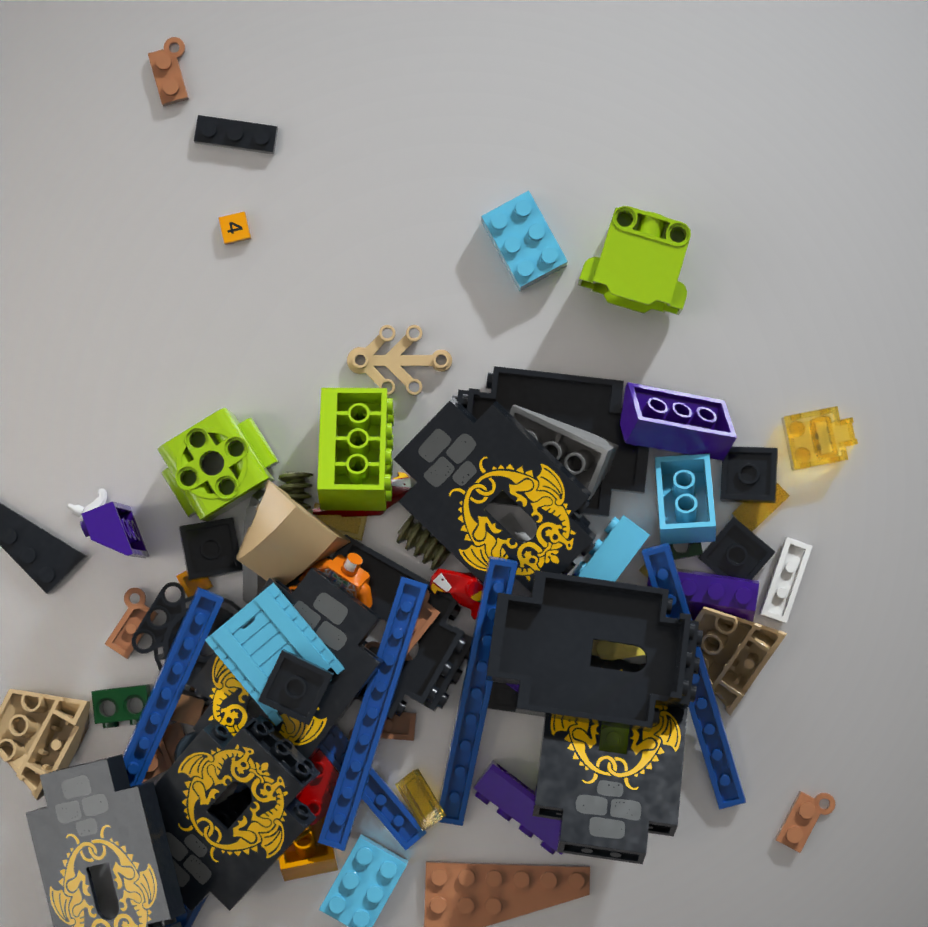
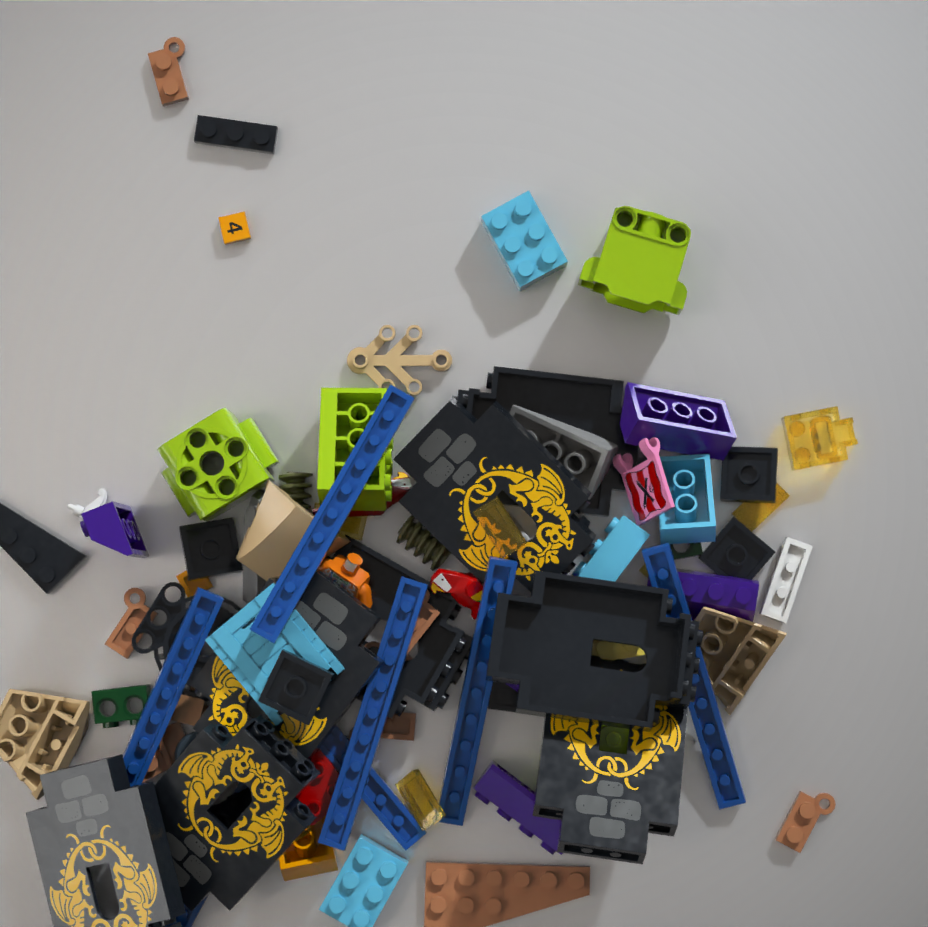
none -> blue plate [250,384,415,644]
none -> clear yellow tile [473,496,527,558]
none -> bright pink flag [612,437,675,526]

